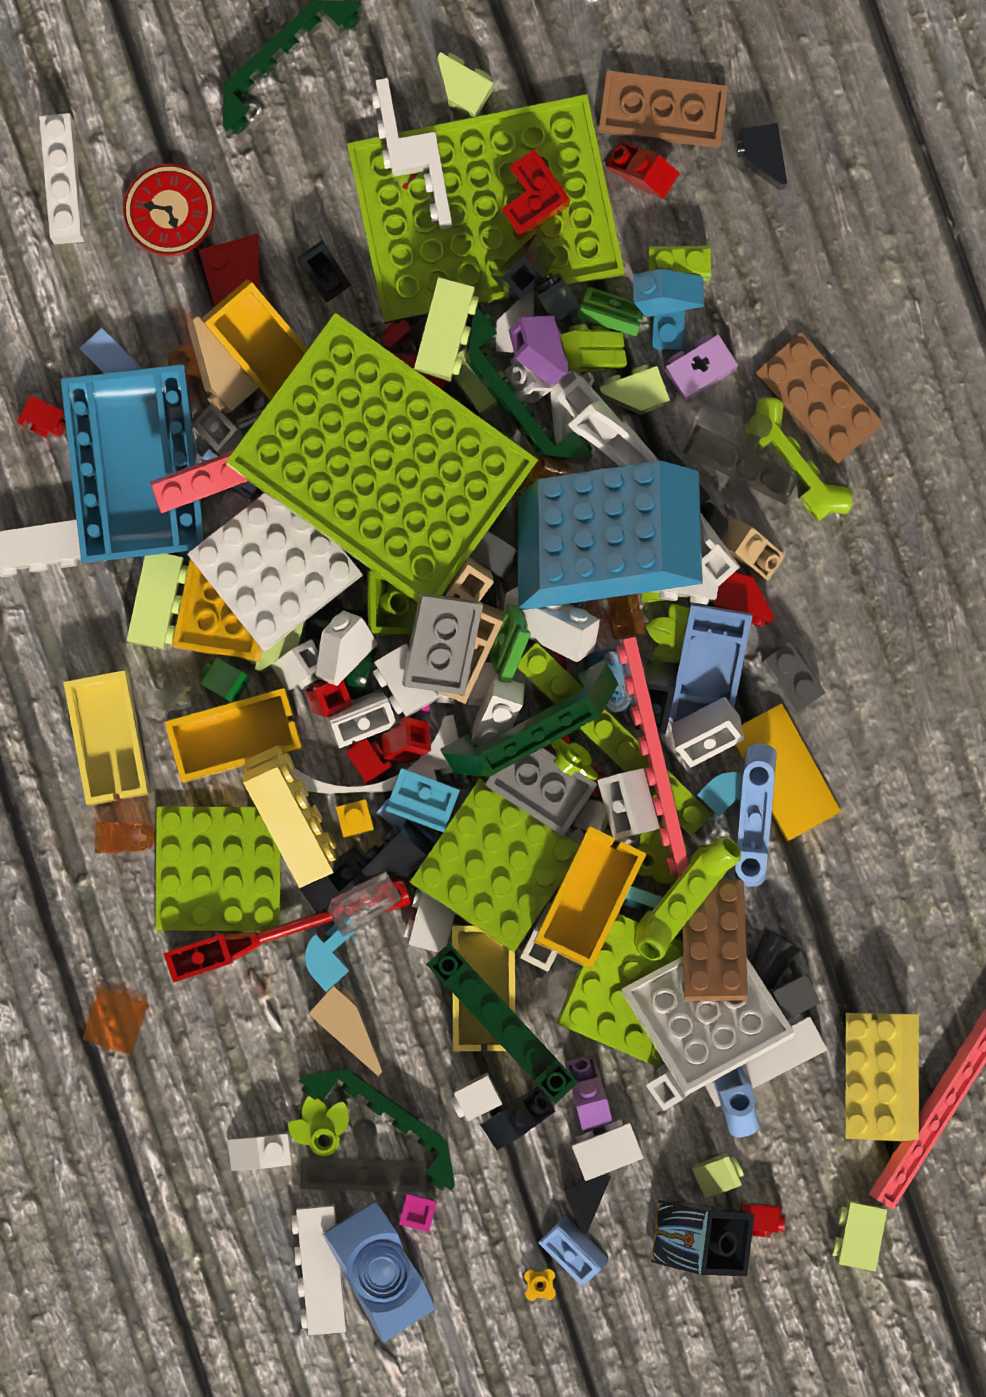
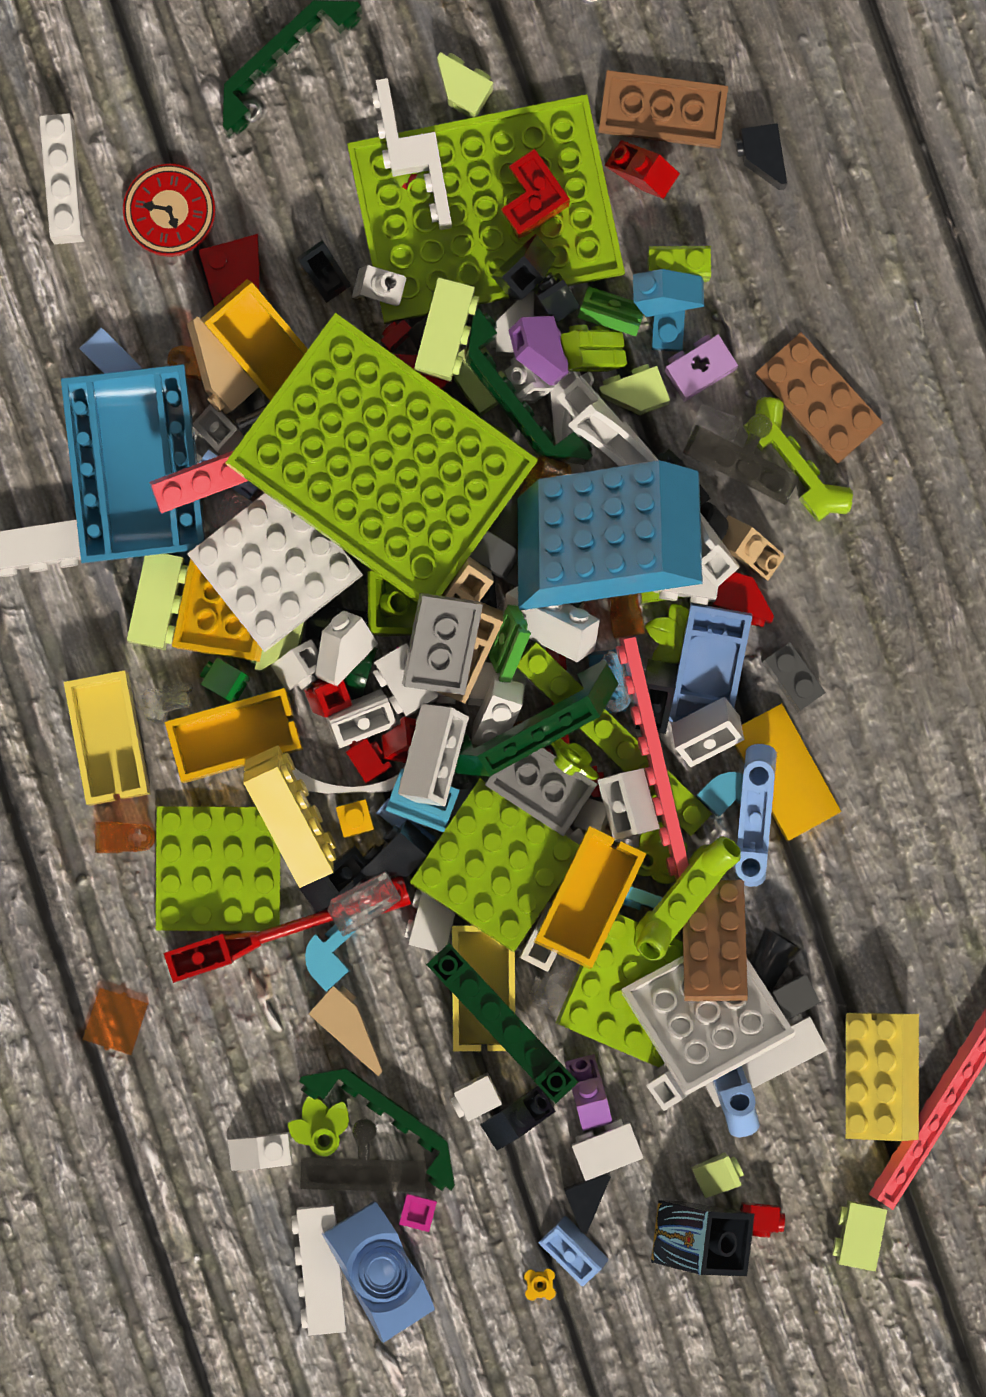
red brick [17,395,66,438] -> none
none -> white bracket [352,265,406,306]
none -> white brick [398,704,469,807]

